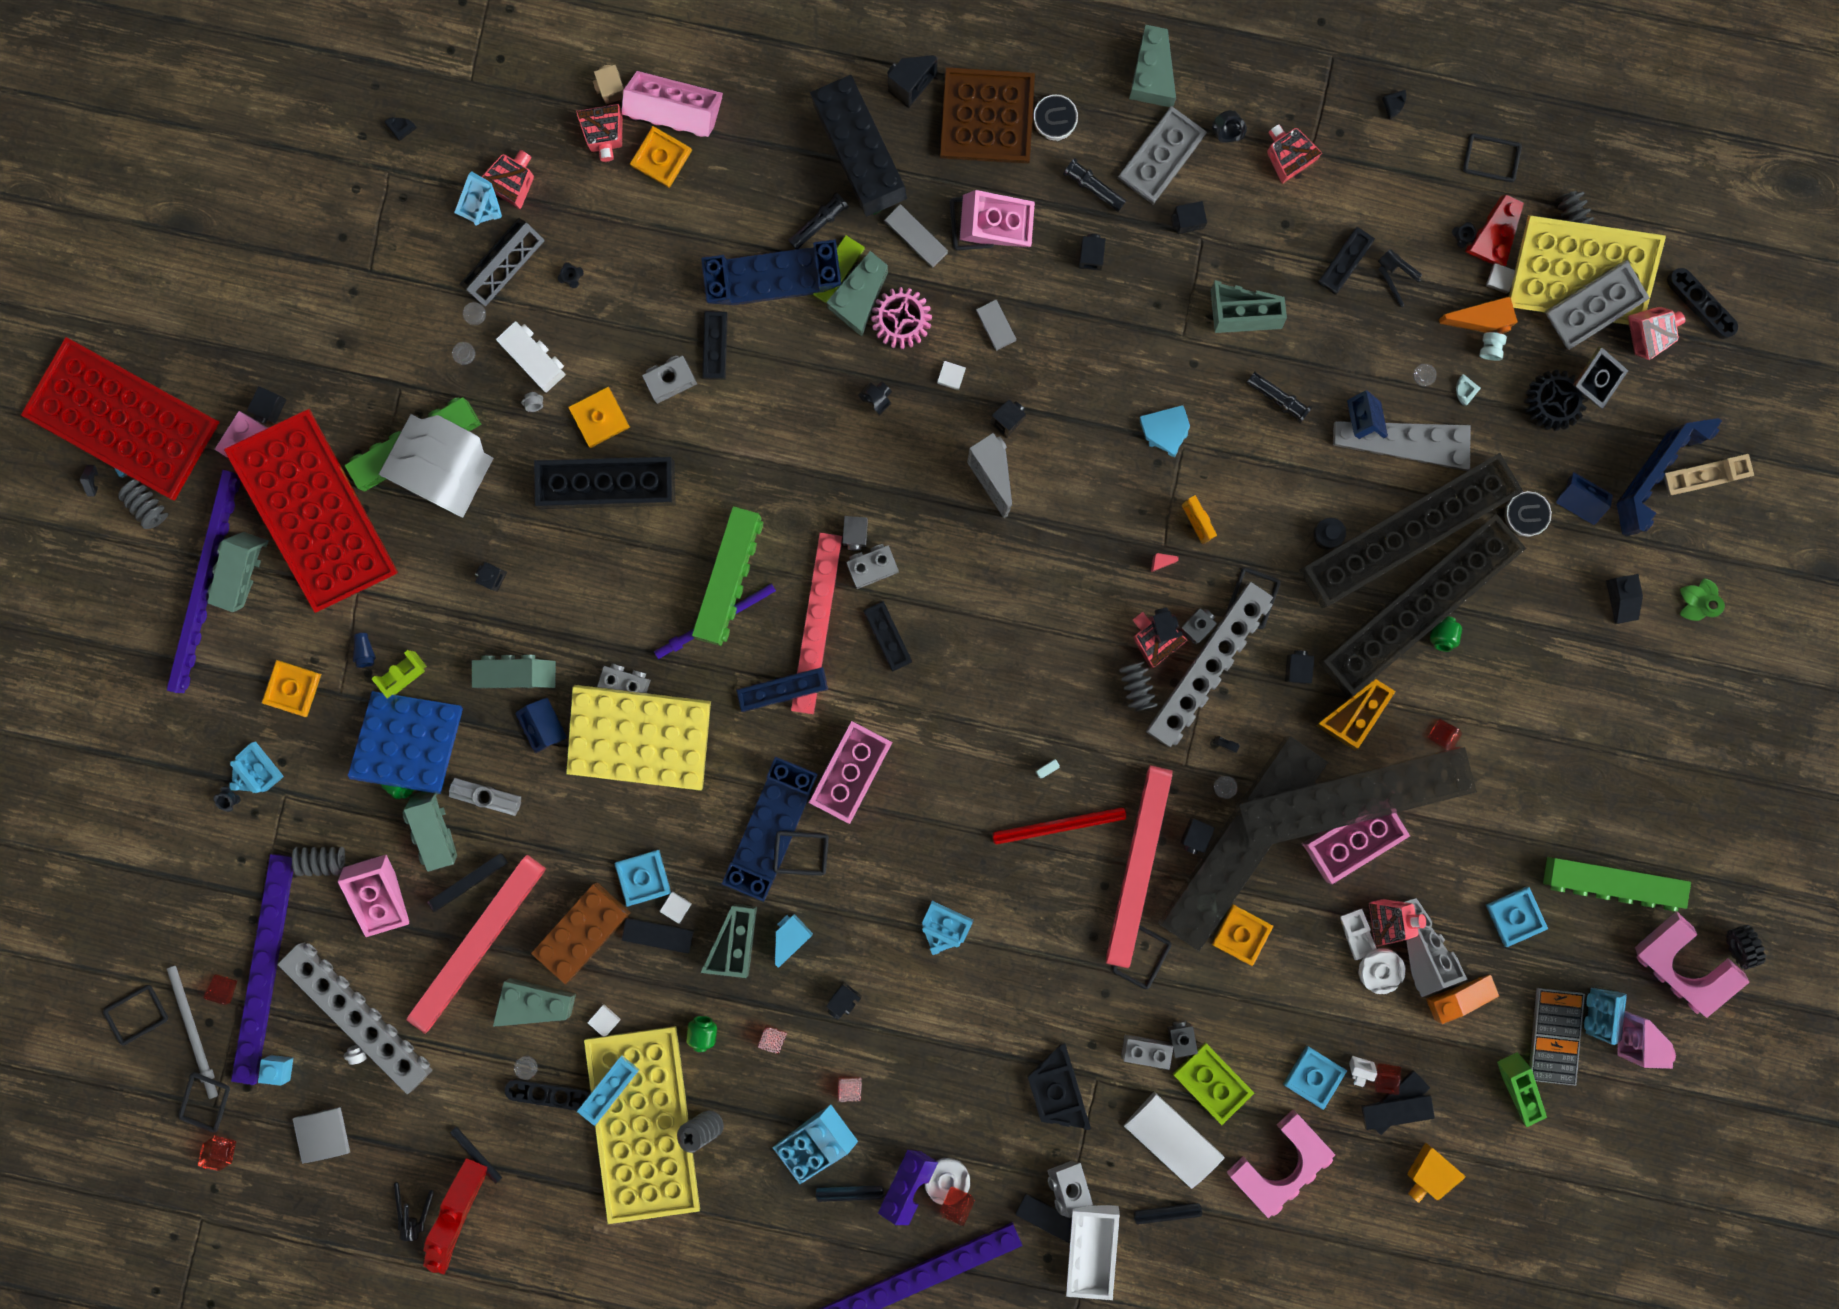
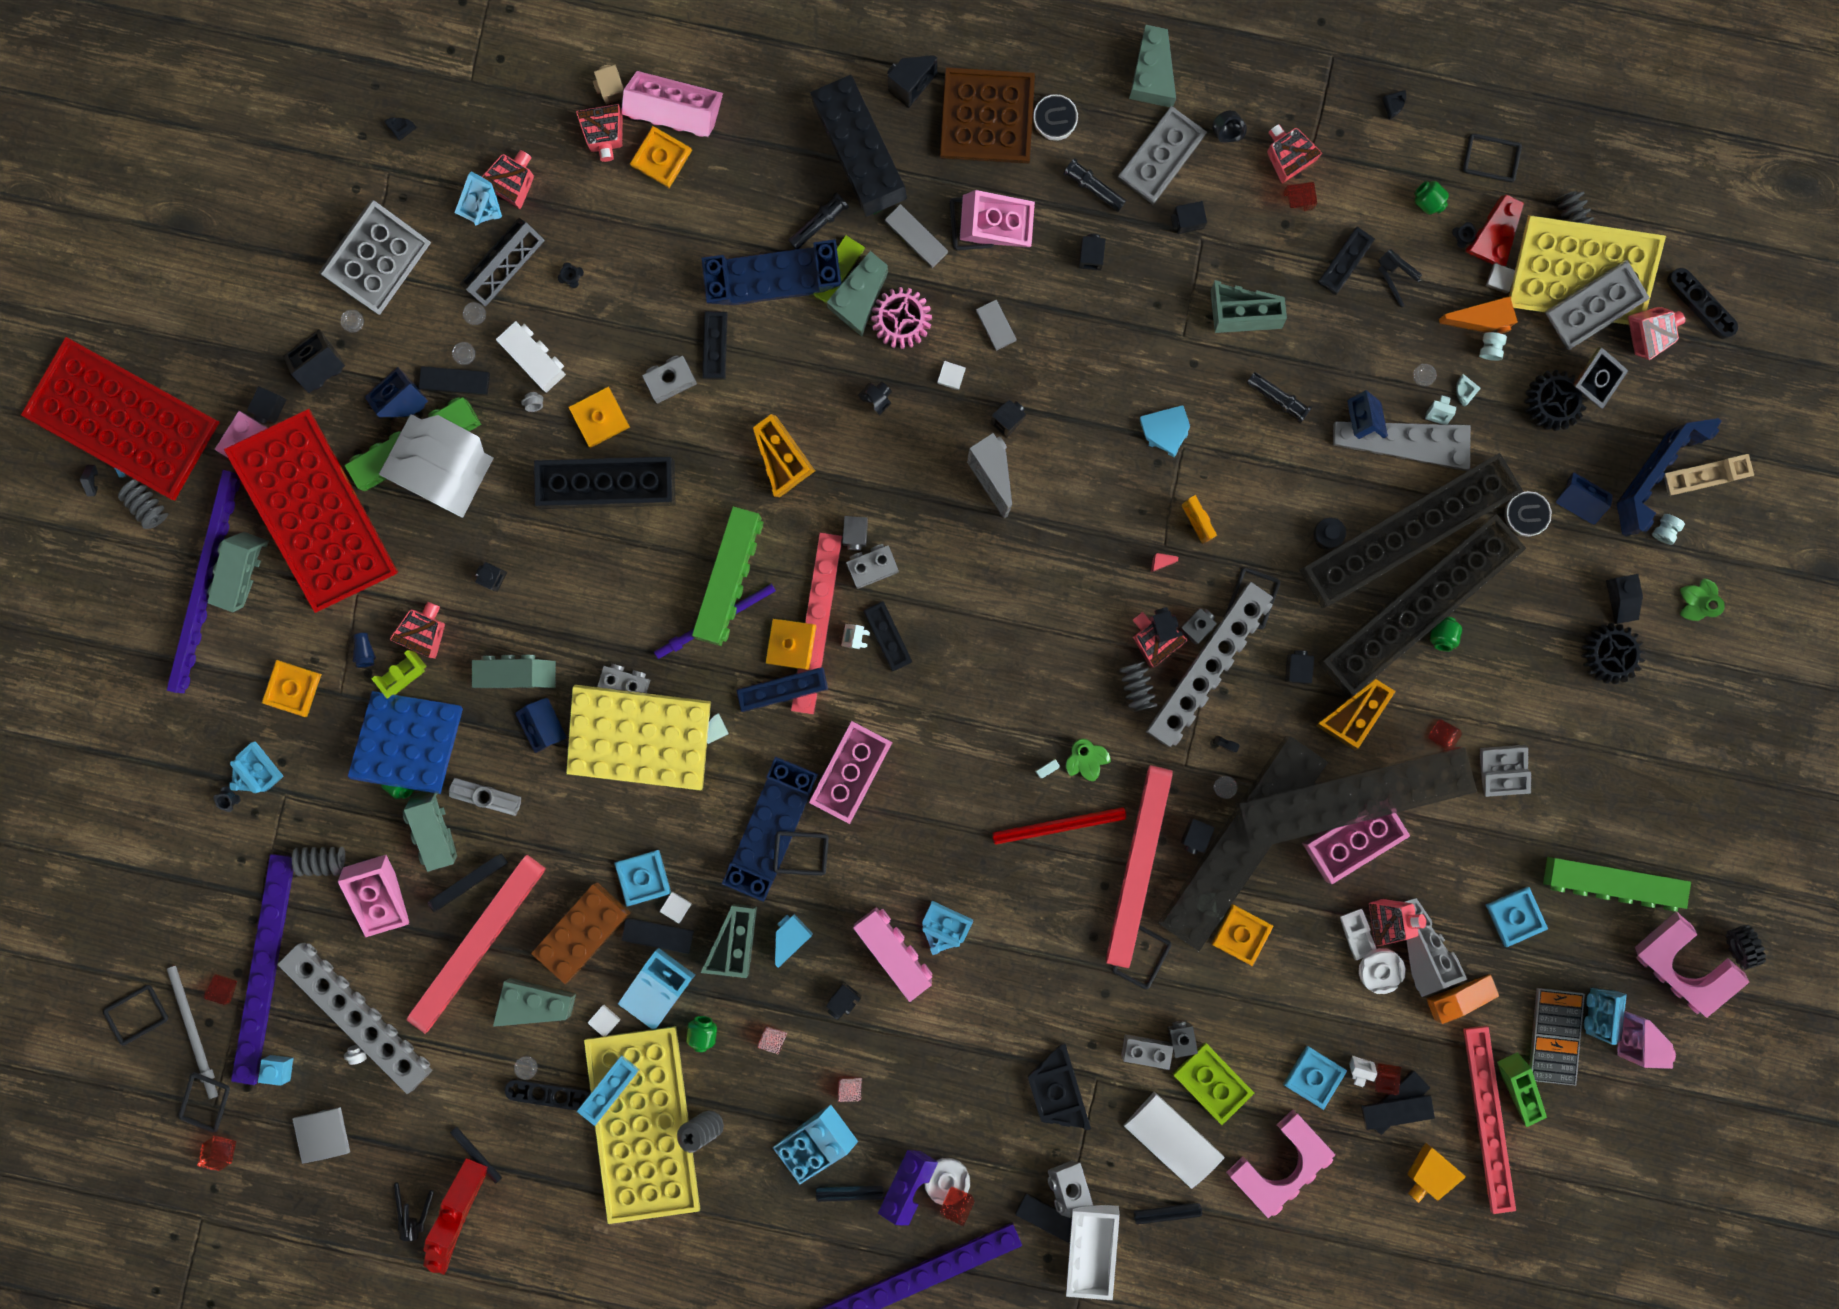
none -> black slope [283,329,345,393]
none -> light grey slope [319,200,431,315]
none -> clear plate [341,310,364,333]
none -> dark blue slope [365,367,428,417]
none -> torso [390,601,445,659]
none -> black tile [419,366,490,396]
none -> medium azure slope [618,948,695,1030]
none -> light aqua tile [707,714,729,744]
none -> light orange wedge [753,414,815,497]
none -> light orange plate [766,619,816,670]
none -> light aqua tile [841,624,870,649]
none -> bright pink brick [853,907,932,1002]
none -> bright green plate [1066,738,1111,781]
none -> clear red panel [1283,182,1318,211]
none -> green head [1414,181,1449,215]
none -> light aqua tile [1425,395,1456,425]
none -> coral plate [1463,1026,1516,1214]
none -> light grey slope [1480,745,1531,797]
none -> black gear [1581,623,1646,684]
none -> light aqua wheel [1652,514,1685,545]

